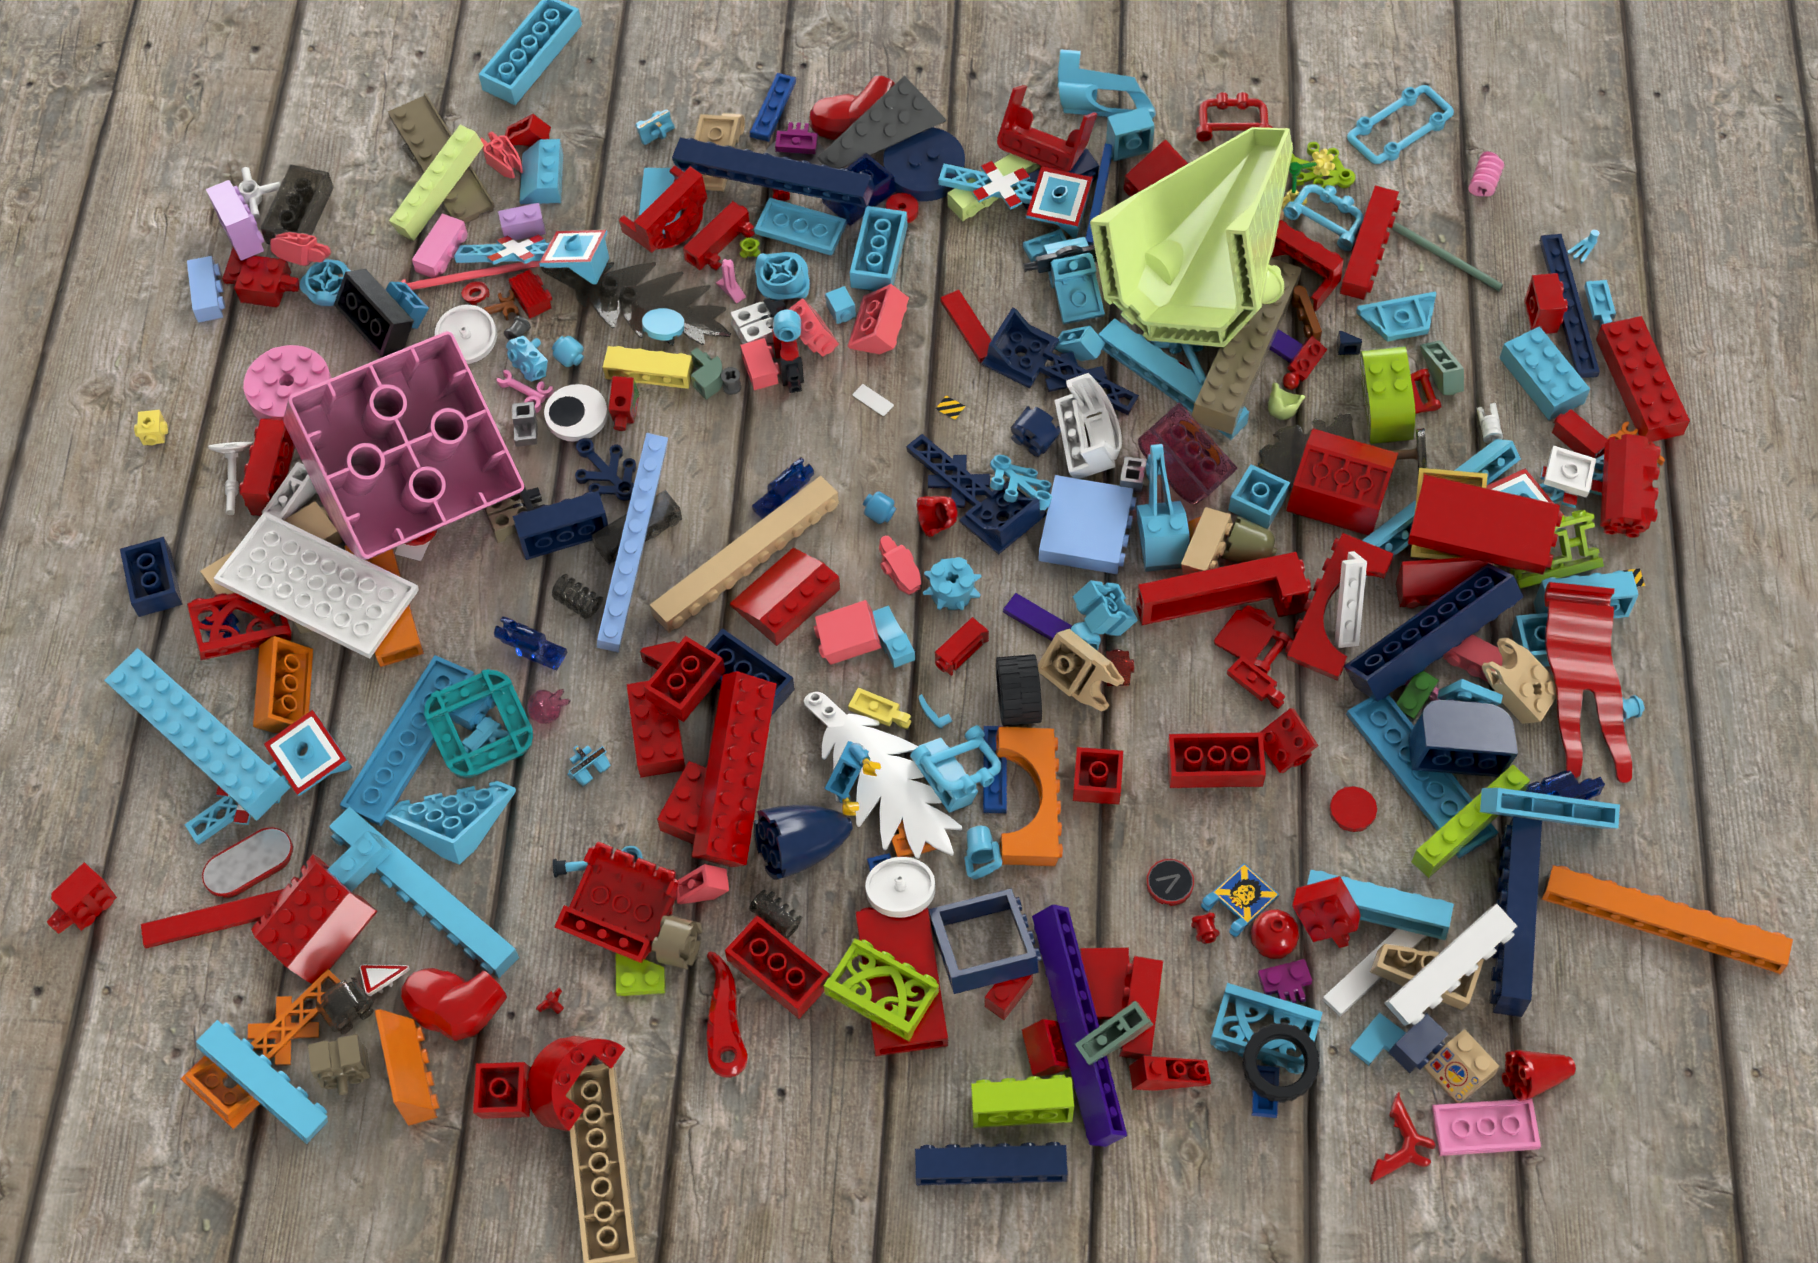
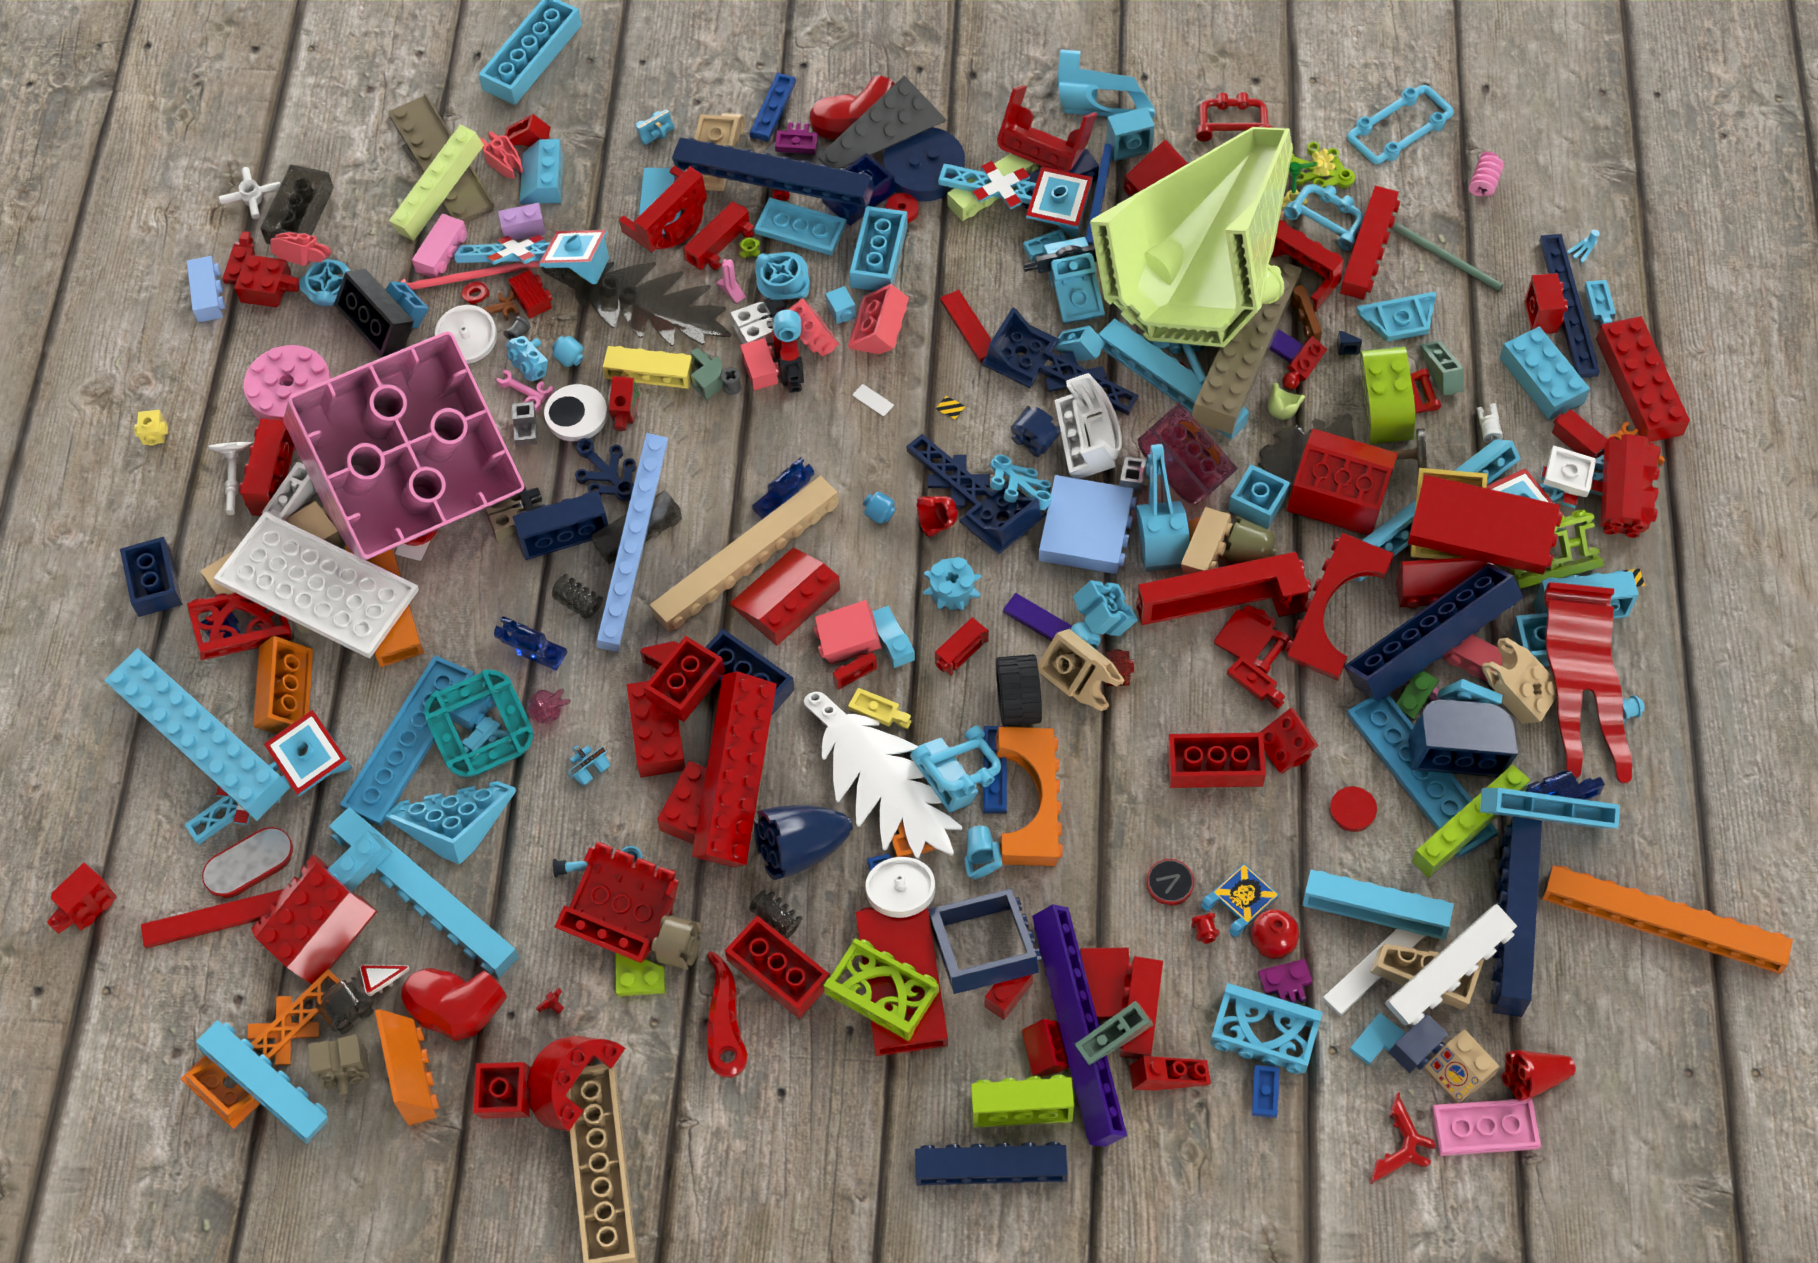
lavender brick [206,180,264,260] -> none
medium azure tile [642,308,684,340] -> none
coral slope [676,864,729,904] -> none
dark azure torso [824,741,881,816] -> none
coral hinge [879,535,921,595] -> none
medium azure piece [919,694,953,728] -> none
red brick [1073,747,1124,805] -> none
black tyre [1242,1023,1320,1103] -> none
red hinge [1292,876,1360,948] -> none
white fence [1334,551,1367,648] -> none
none -> red plate [833,651,877,690]

